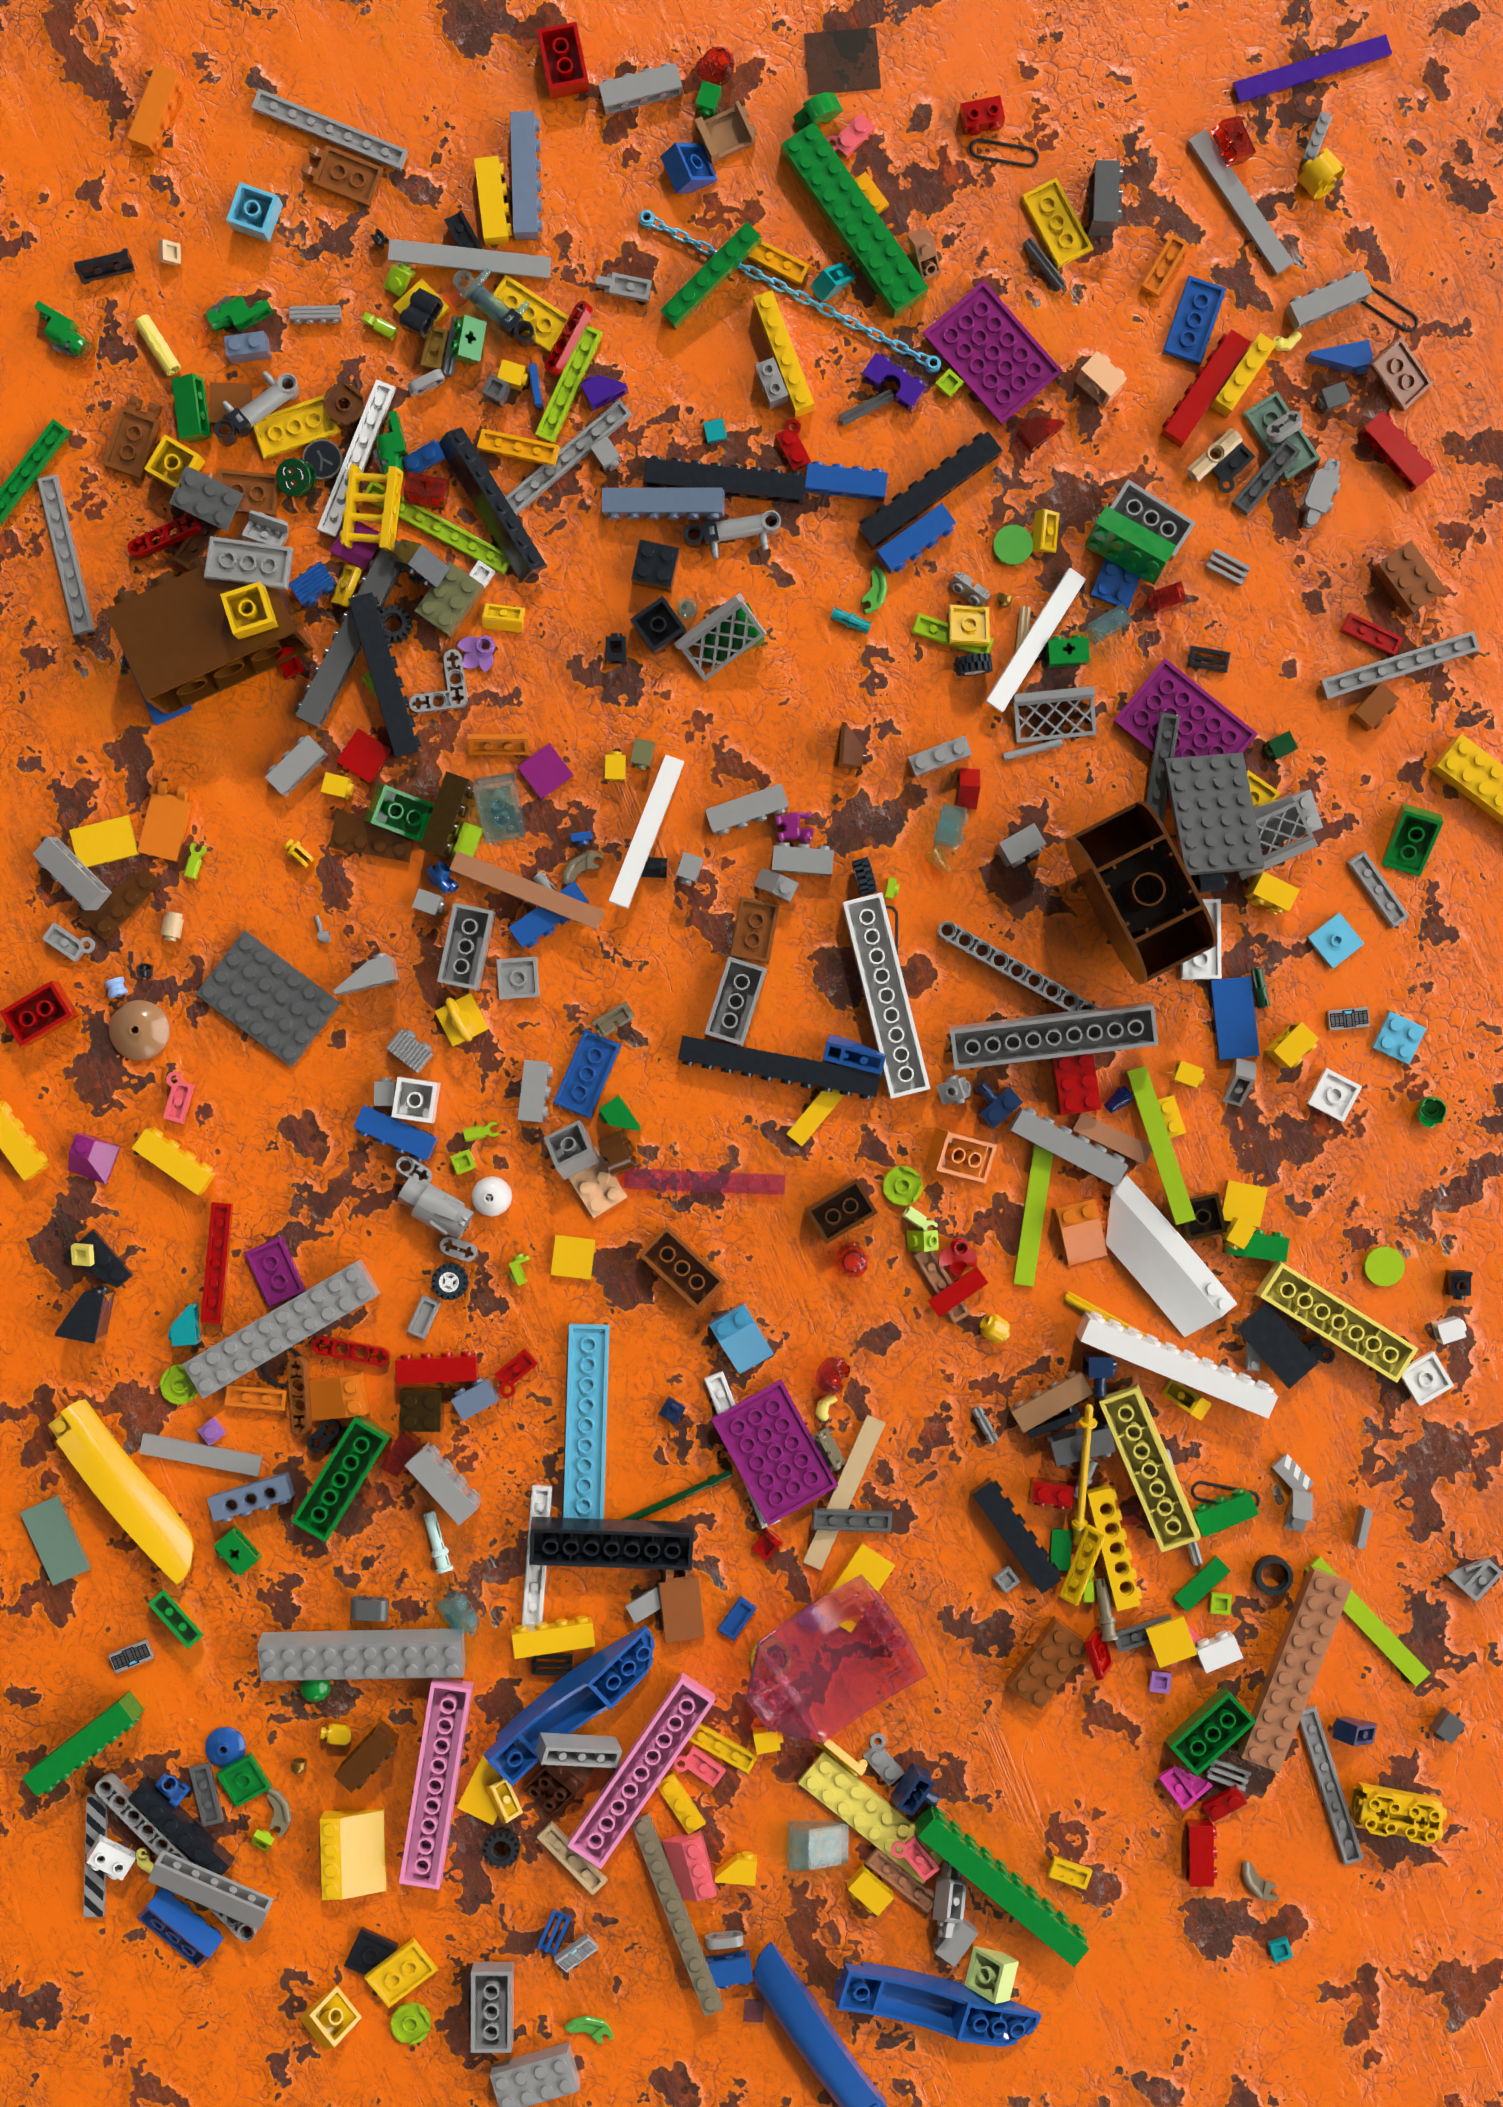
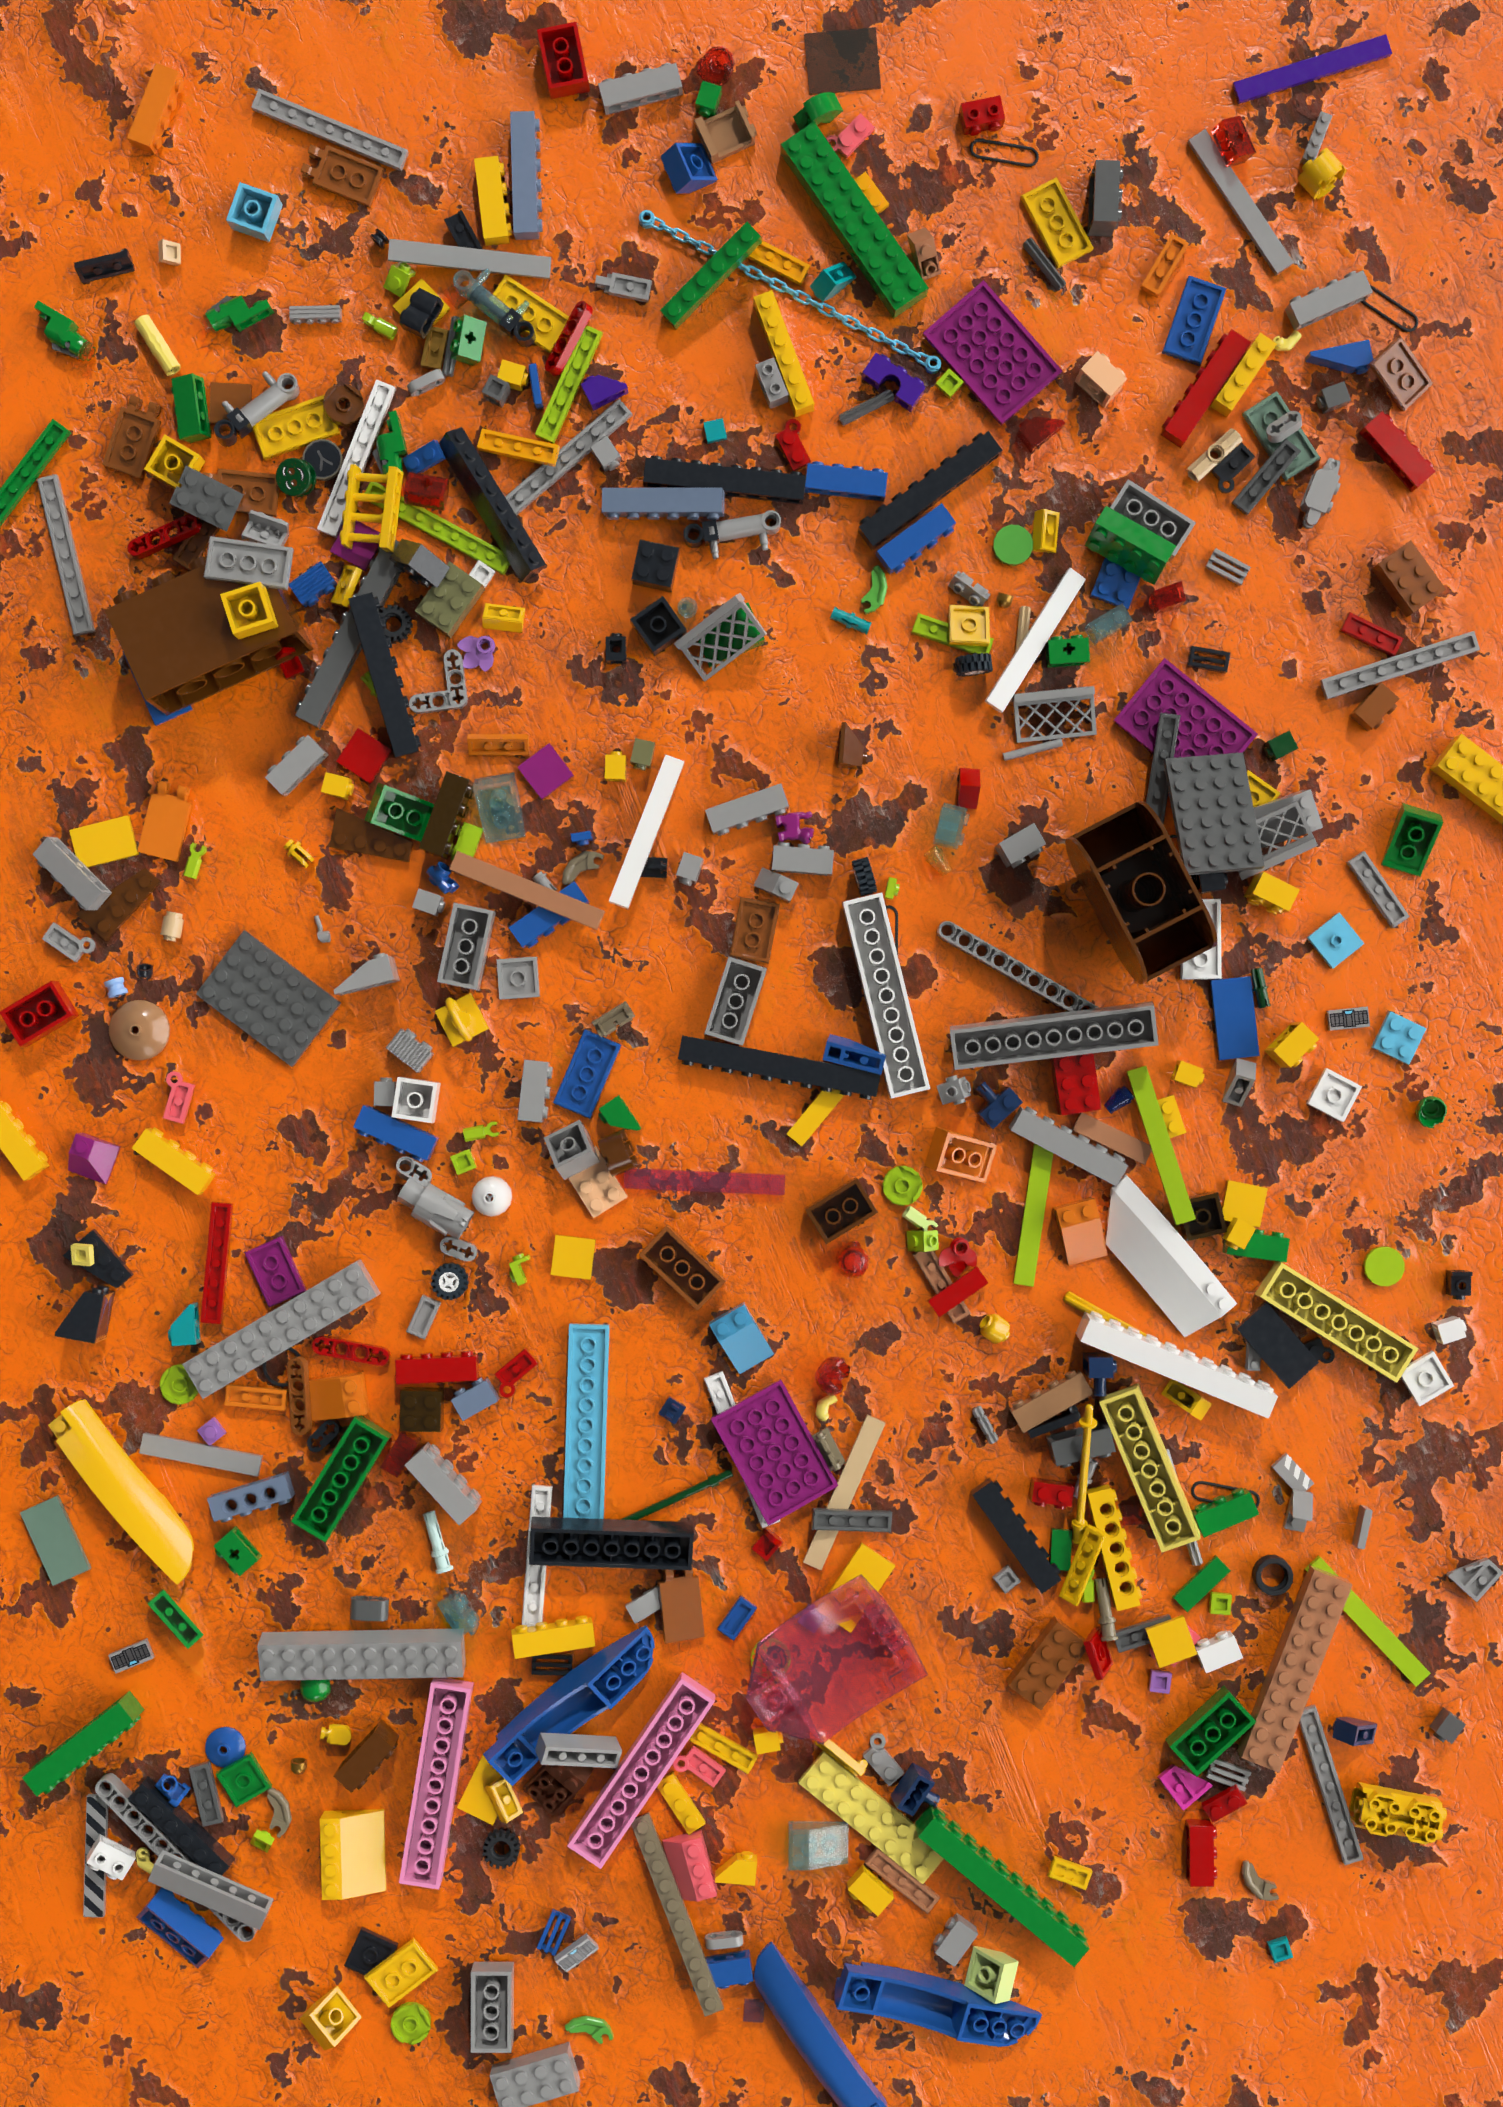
sand blue brick [224,331,272,364] -> none
tan plate [537,1821,608,1895] -> none
coral hinge [891,1835,940,1882] -> none
light grey brick [907,735,972,778] -> none
light grey hinge [932,1861,967,1939] -> none

